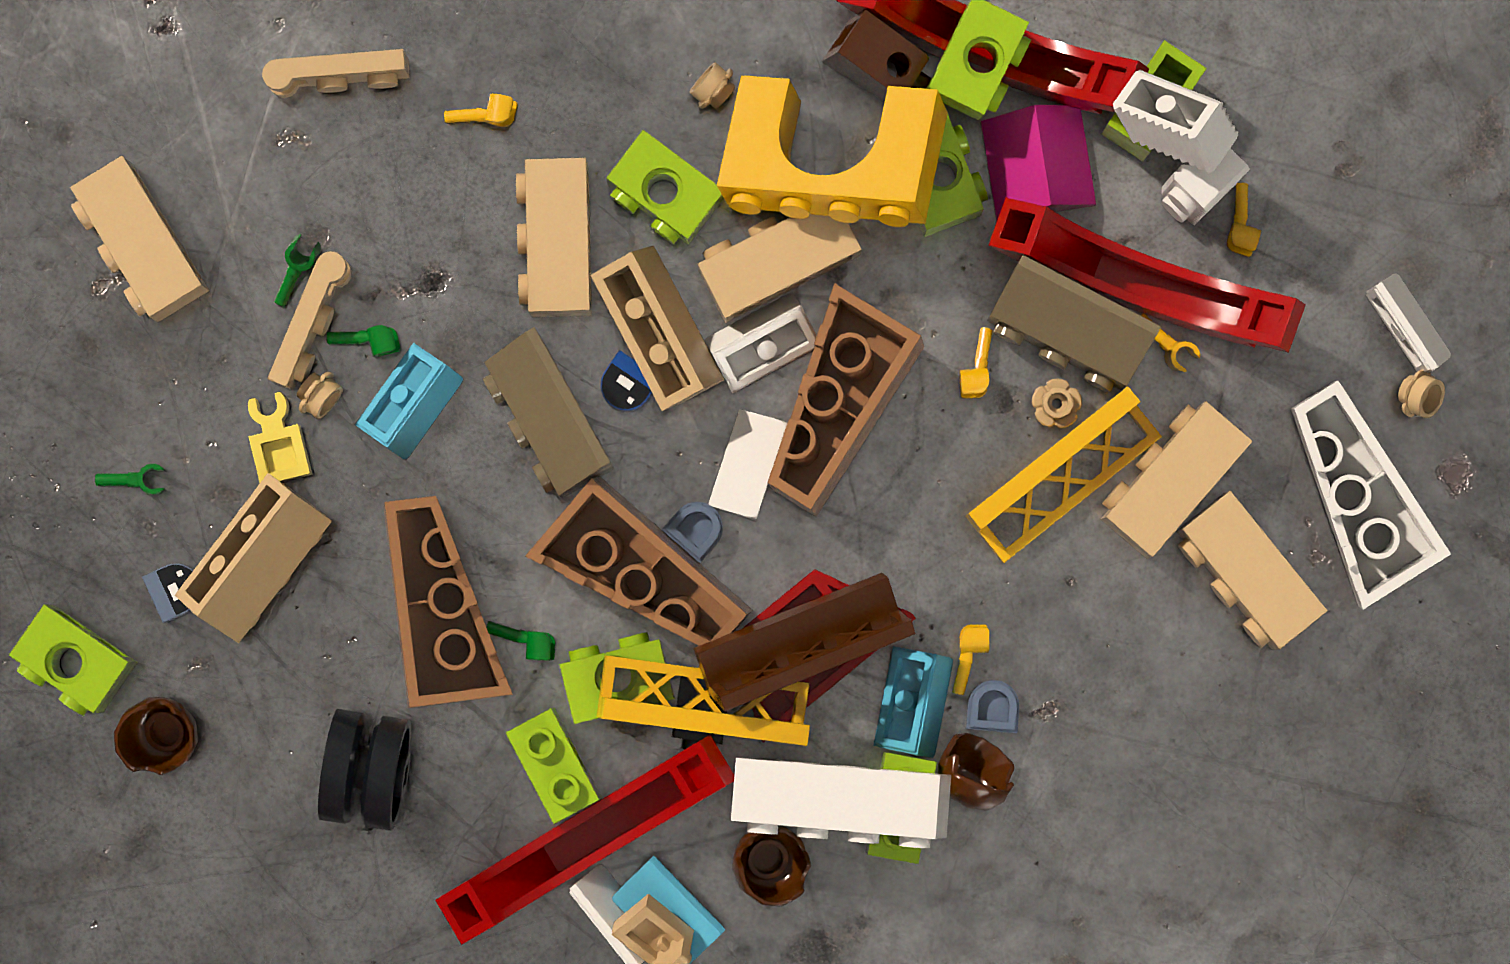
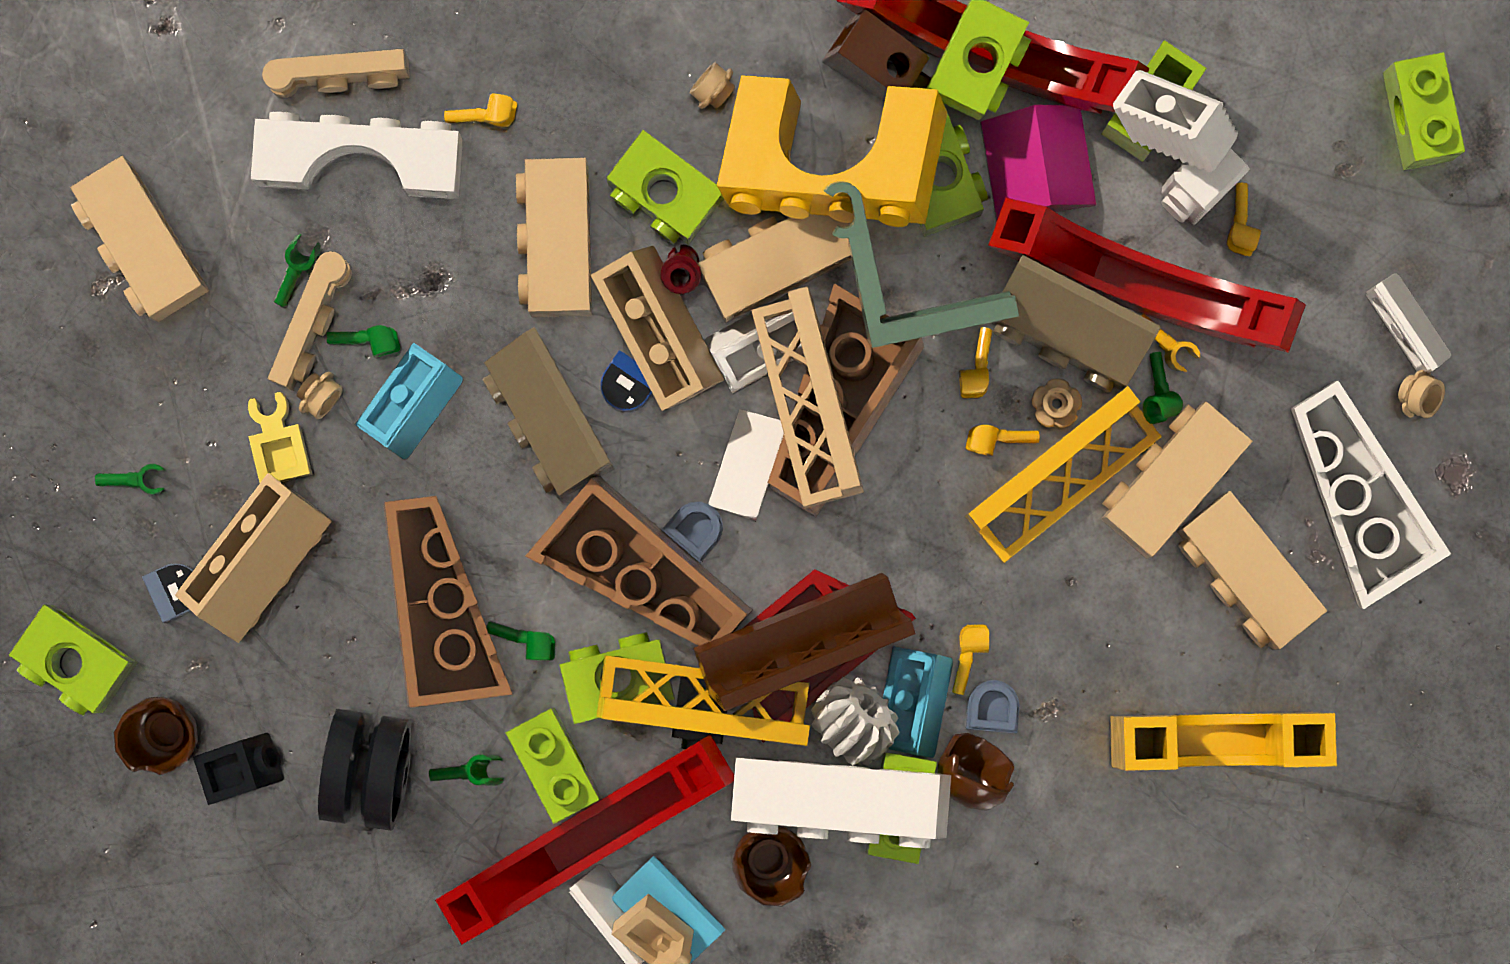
none -> black bracket [193,733,284,805]
none -> white arch [251,112,463,199]
none -> green hand [429,755,504,786]
none -> dark red pin [661,244,702,294]
none -> tan fence [751,287,864,509]
none -> white gear [811,677,900,766]
none -> sand green hinge [823,181,1019,348]
none -> yellow hand [965,424,1040,456]
none -> yellow arch [1110,712,1337,771]
none -> green hand [1143,352,1183,424]
none -> lime brick [1383,52,1465,171]

